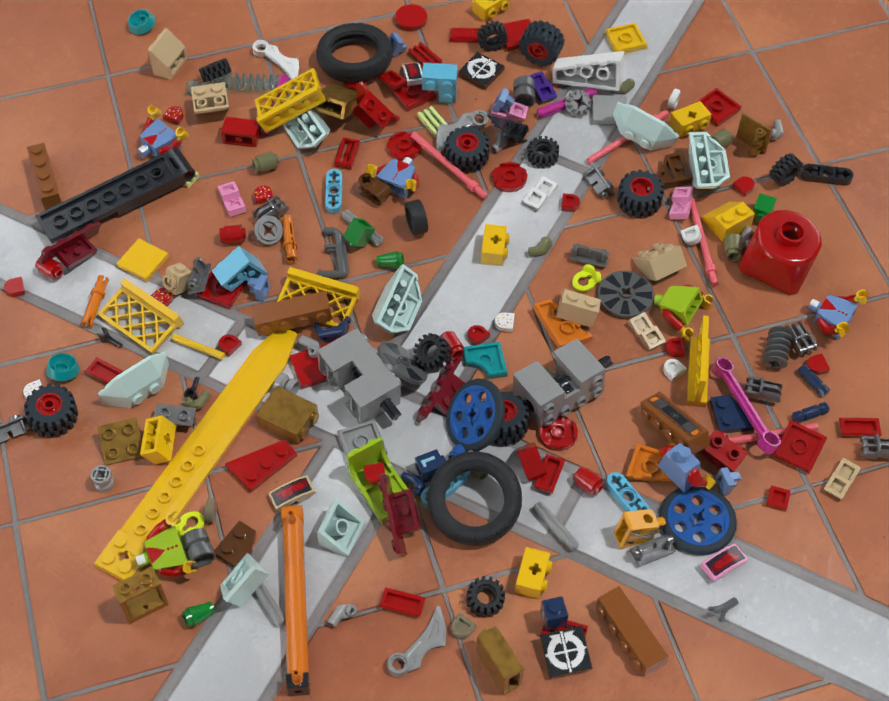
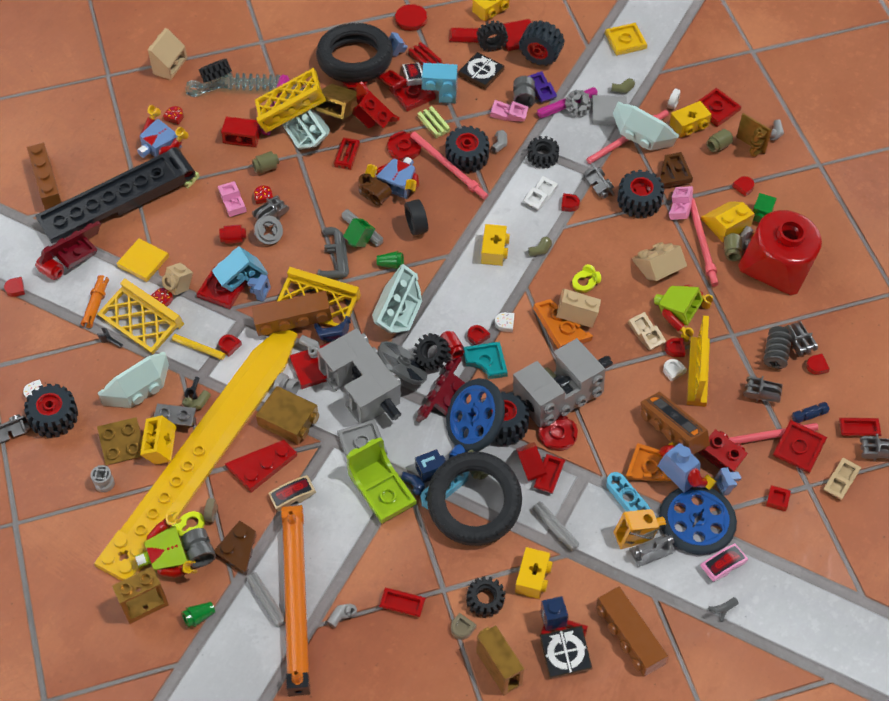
teal hat [45,353,80,381] -> none
red tile [85,357,124,384] -> none
teal hat [128,9,155,35] -> none
flat silver hinge [187,257,212,294] -> none
tan slope [191,82,229,114] -> none
light aqua slope [220,553,269,607] -> none
white piece [253,40,299,80] -> none
orange pin [281,215,298,264] -> none
light aqua slope [317,498,365,556] -> none
medium azure beam [325,169,343,214] -> none
red tile [363,462,385,485] -> none
dark red bracket [378,473,422,556] -> none
light grey piece [388,606,446,678] -> none
light grey piece [436,110,488,153] -> none
black hinge [487,115,529,142] -> none
medium blue tile [492,88,515,112] -> none
red tile [492,162,527,192] -> none
white wedge [553,51,624,91] -> none
flat silver hinge [570,243,610,268] -> none
red brick [573,467,604,495] -> none
dark grey piece [598,271,654,318] -> none
white tile [681,224,702,246] -> none
light aqua wedge [689,132,730,189] -> none
dark blue wing [710,395,755,434] -> none
dark pink piece [711,357,781,454] -> none
black tyre [769,153,803,187] -> none
dark blue axle [798,364,830,397] -> none
black beam [800,164,854,186] -> none
torso [808,289,869,340] -> none

